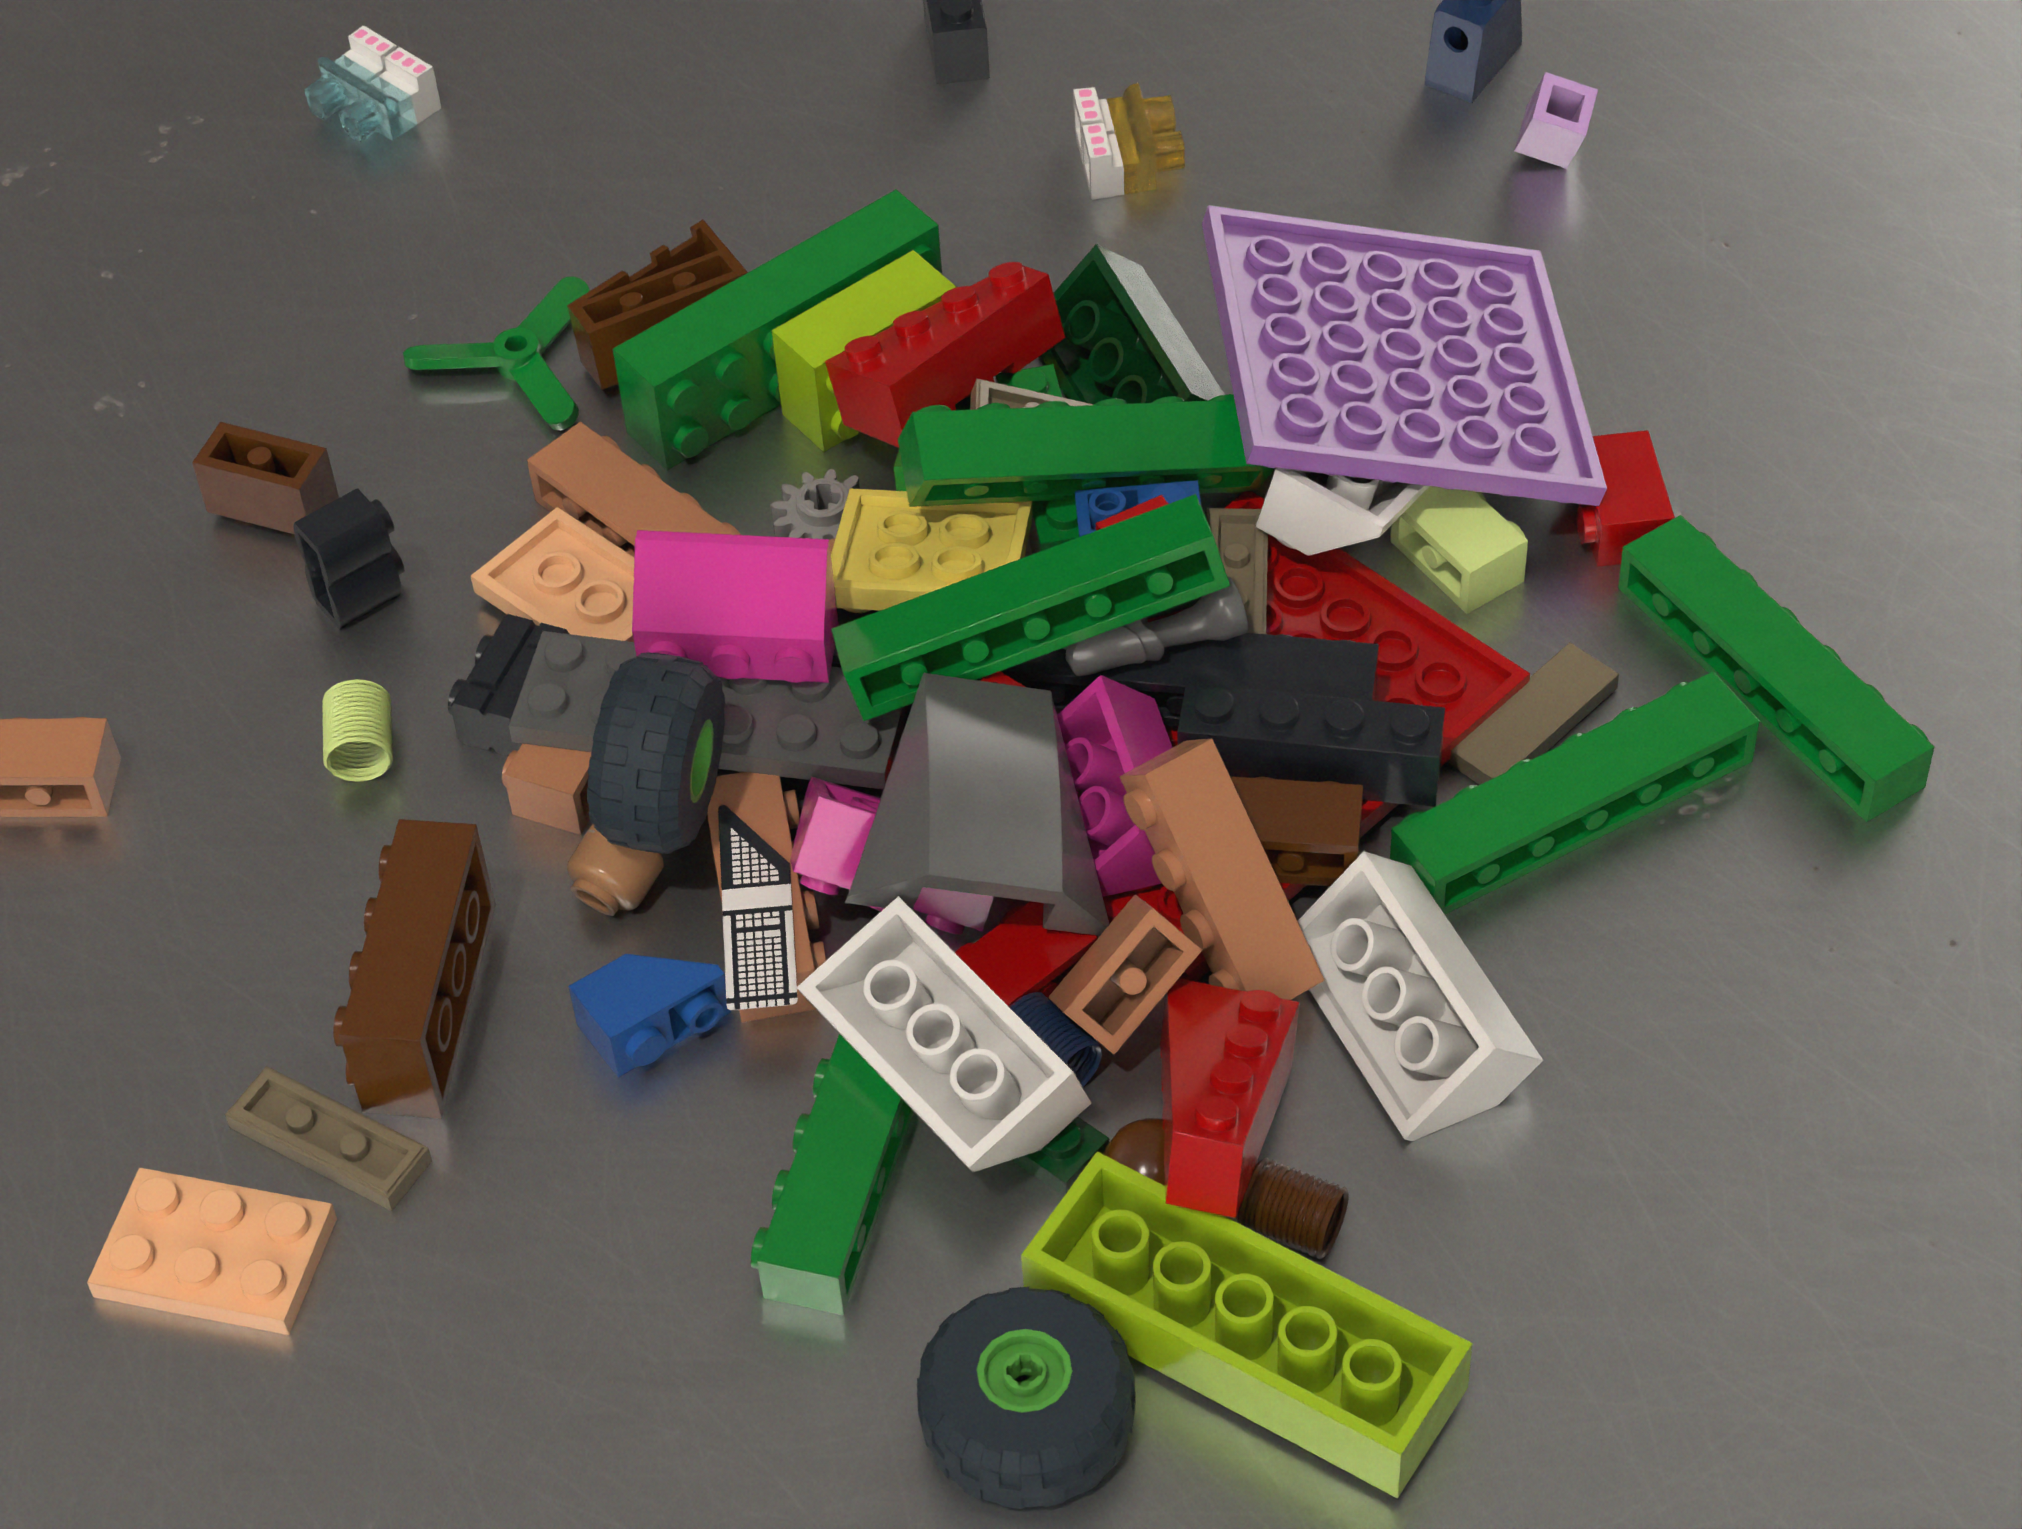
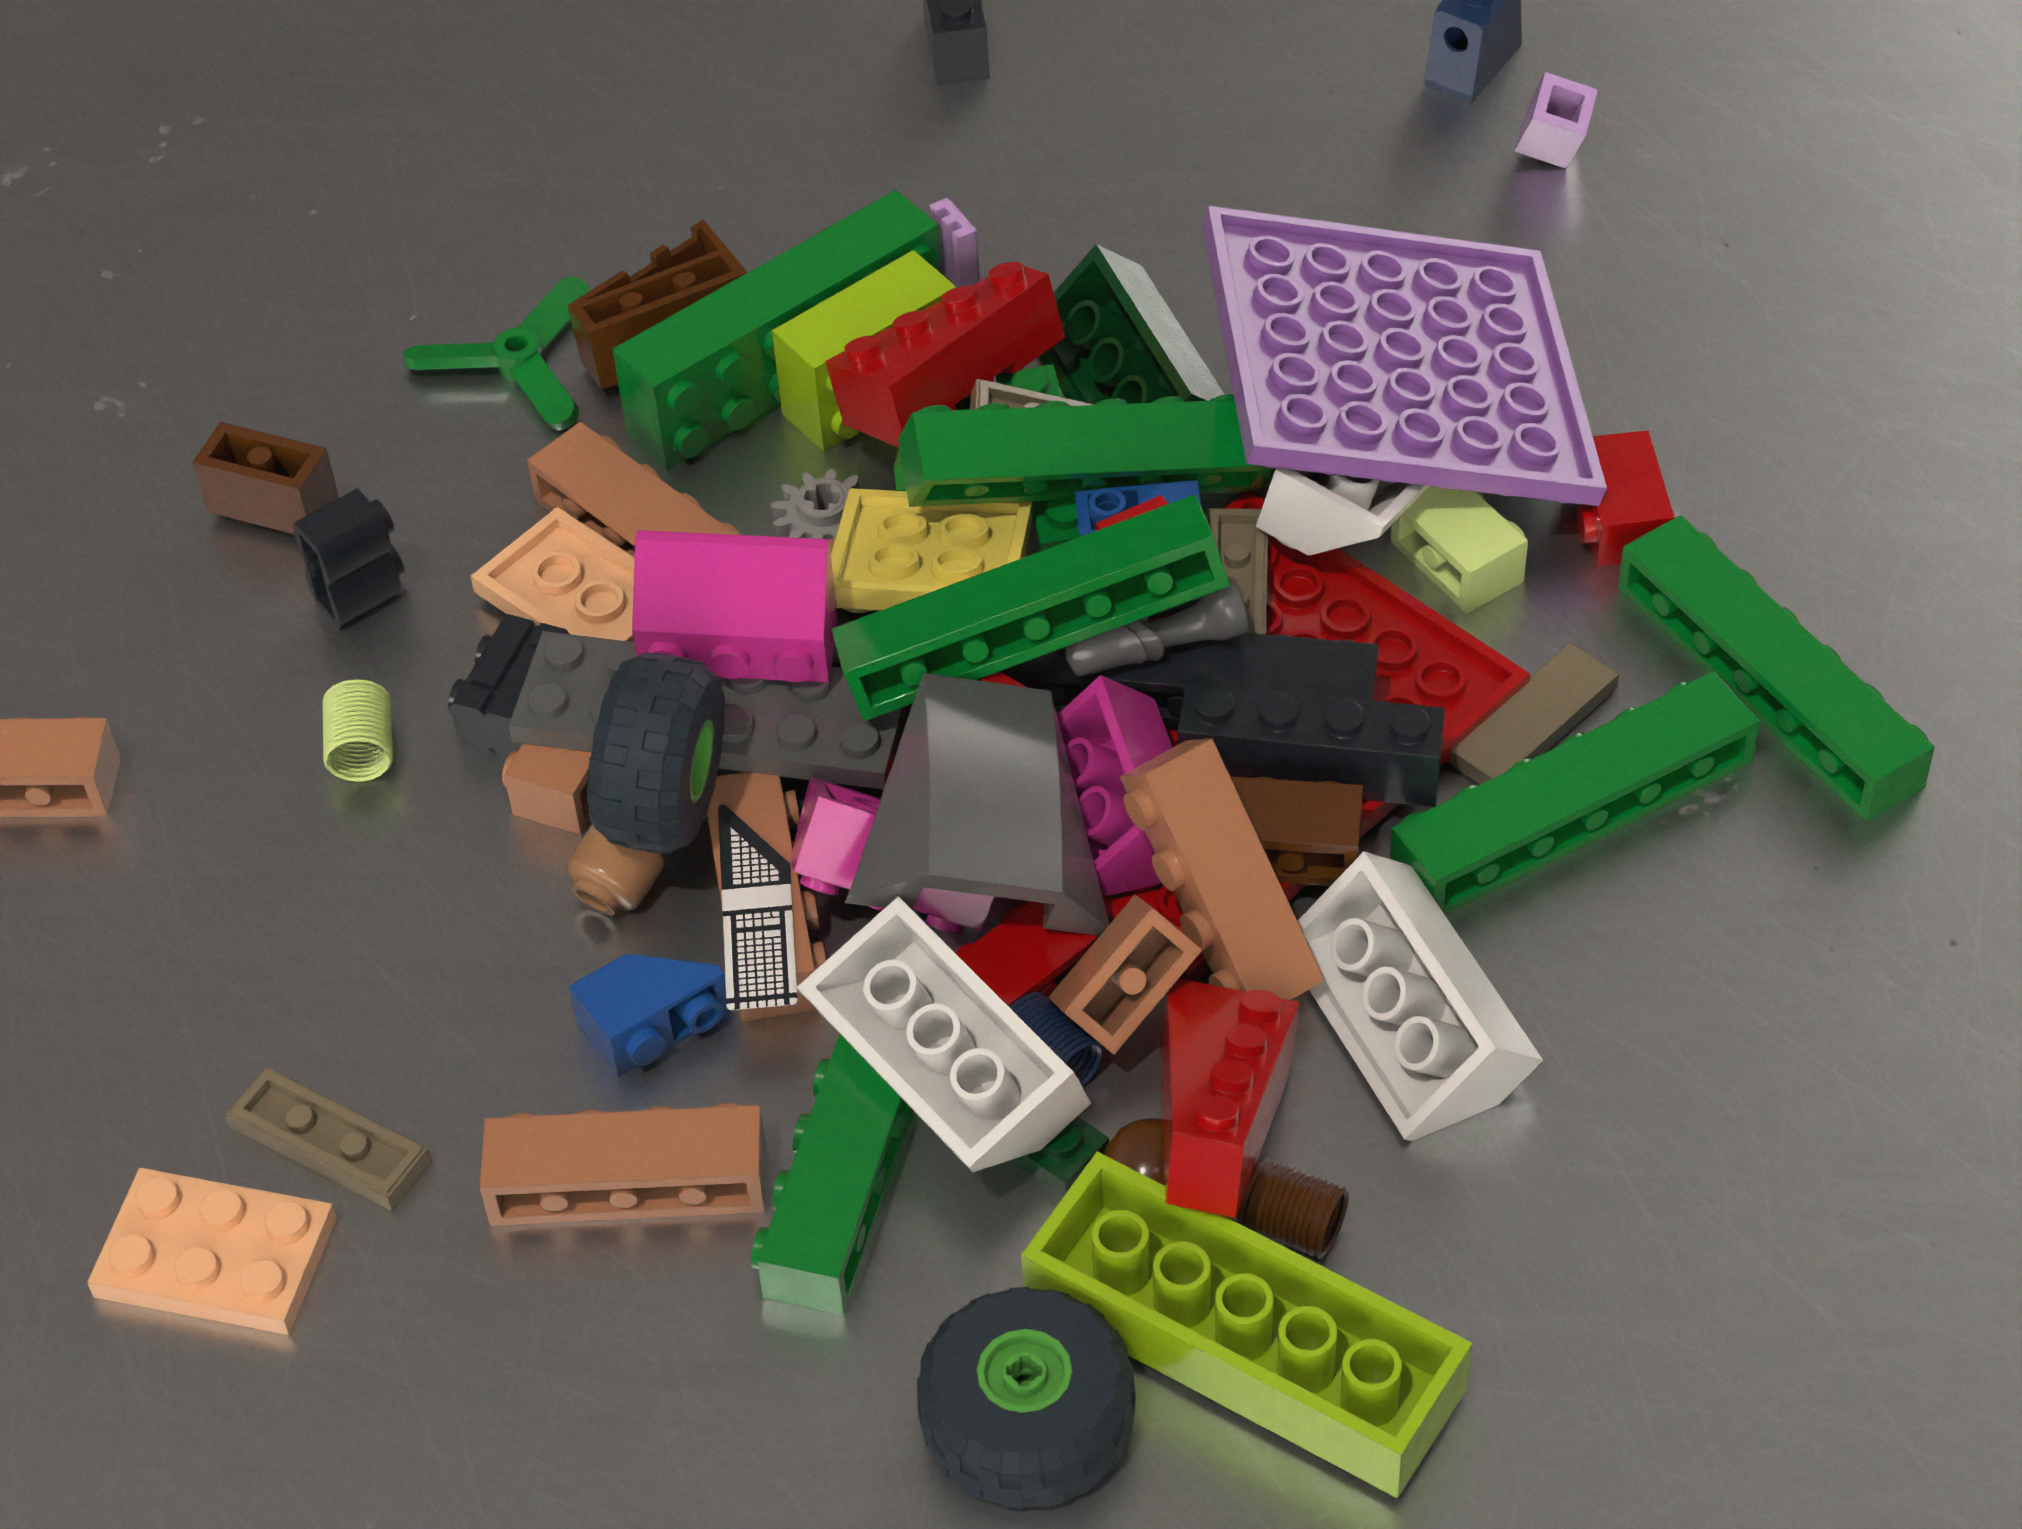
clear light blue hips [305,25,441,143] -> none
reddish brown brick [333,819,496,1119] -> none
hips [1073,82,1185,200] -> none
none -> nougat brick [480,1103,766,1226]
none -> lavender tile [929,198,980,288]

